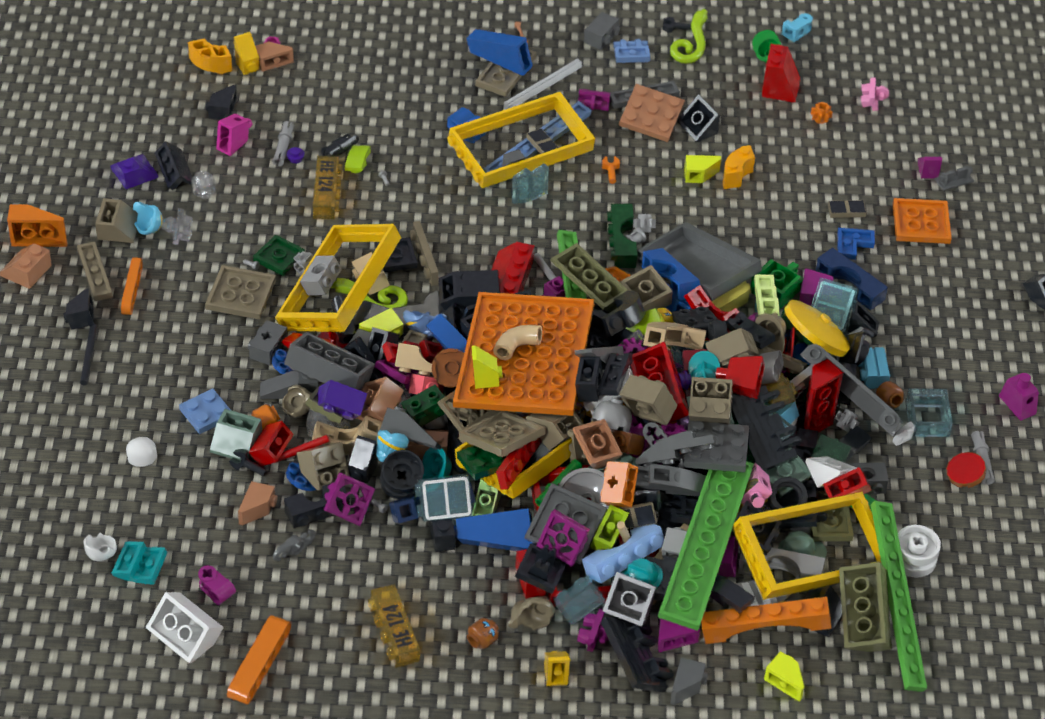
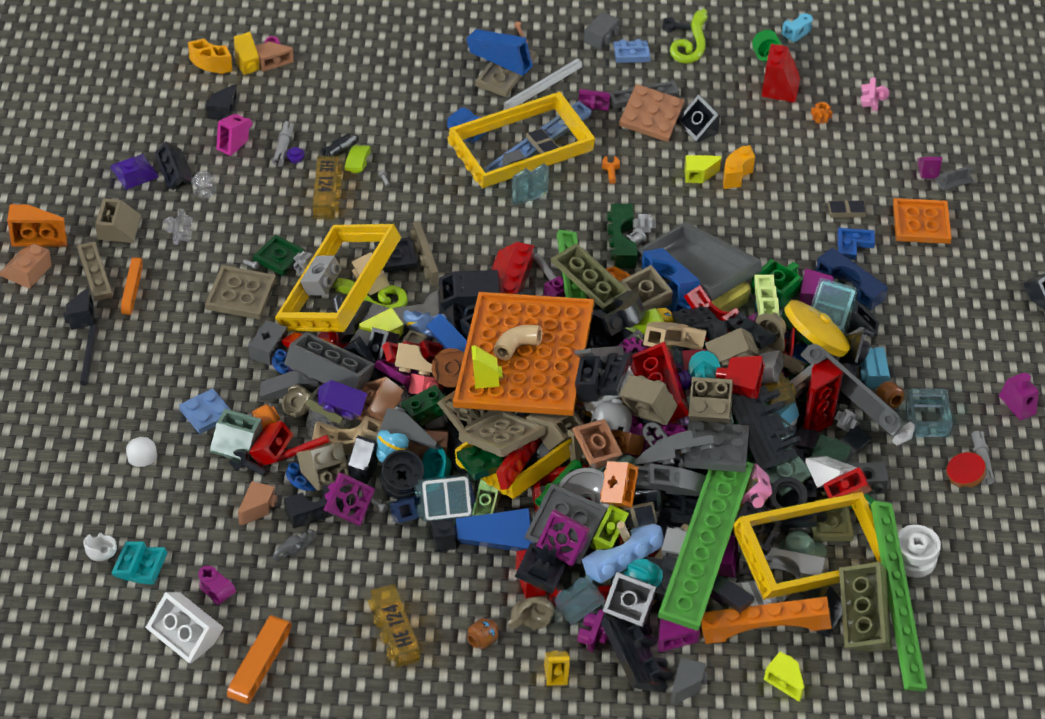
medium azure hair [133,202,163,235] -> none

